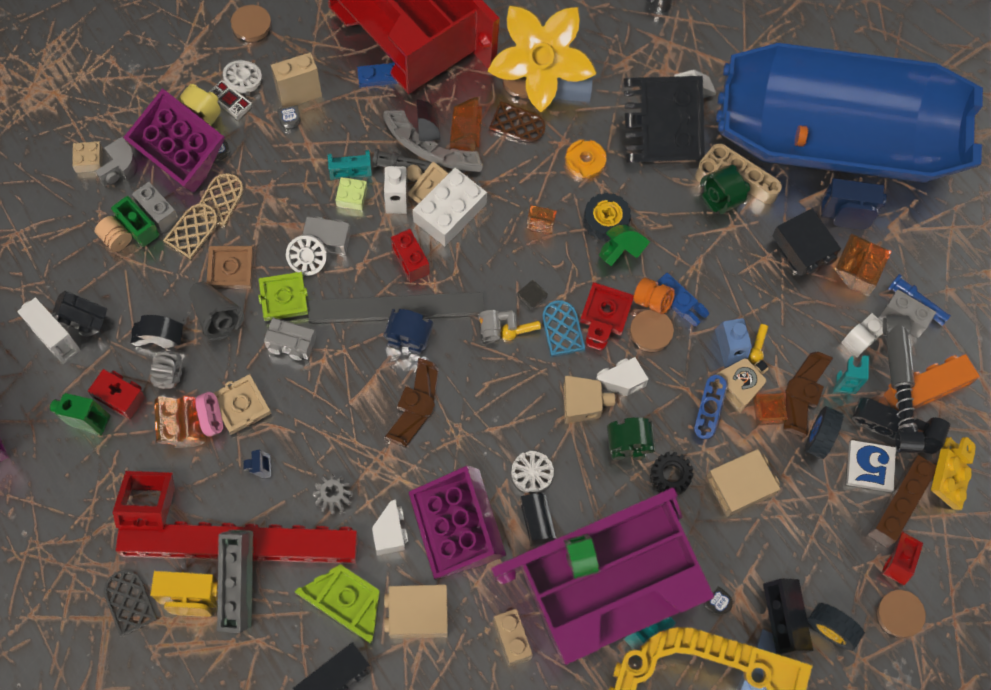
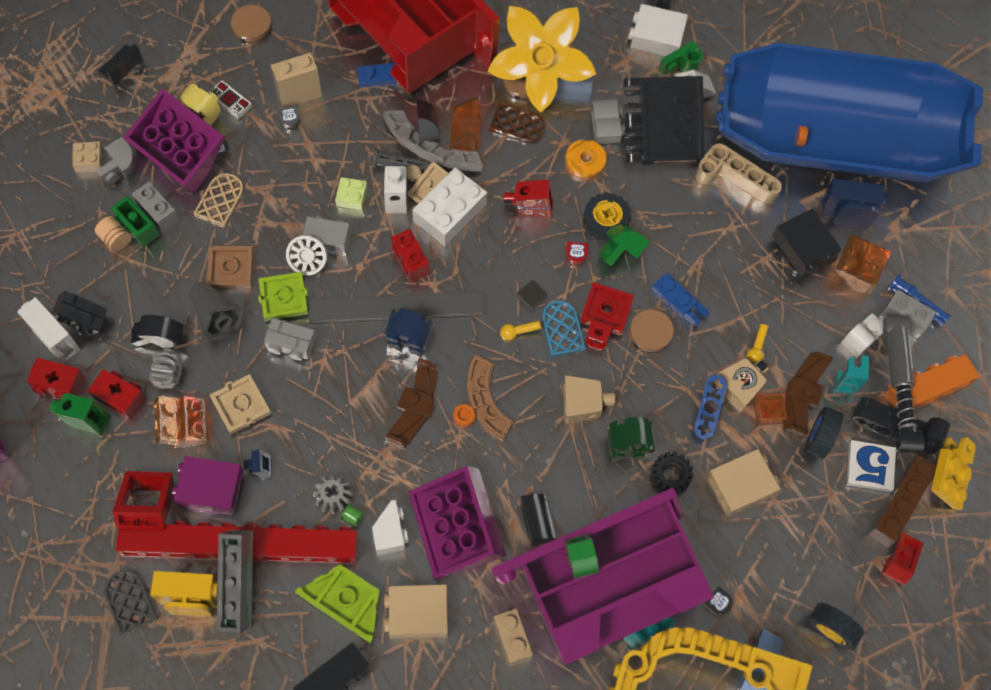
tan window [163,204,218,260] -> none
bright pink beam [195,392,223,437] -> none
white wheel [223,60,262,93] -> none
teal hinge [327,150,372,180] -> none
light grey piece [478,310,517,342] -> none
white wheel [511,451,554,494] -> none
clear orange piece [526,205,557,234] -> none
white slope [595,357,649,396] -> none
orange wheel [634,277,675,314] -> none
dark green brick [700,164,750,214] -> none
medium blue torso [715,318,752,368] -> none
black brick [763,578,814,655] -> none
medium nougat tile [876,590,926,638] -> none
none -> red brick [26,357,85,400]
none -> black panel [98,44,143,86]
none -> magenta brick [172,456,244,515]
none -> bright green axle [341,503,365,528]
none -> orange tile [453,404,475,428]
none -> medium nougat tile [467,354,513,442]
none -> red torso [504,180,554,218]
none -> tile [566,242,588,265]
none -> light grey brick [591,99,625,144]
none -> white brick [628,4,688,56]
none -> green plate [658,41,703,76]

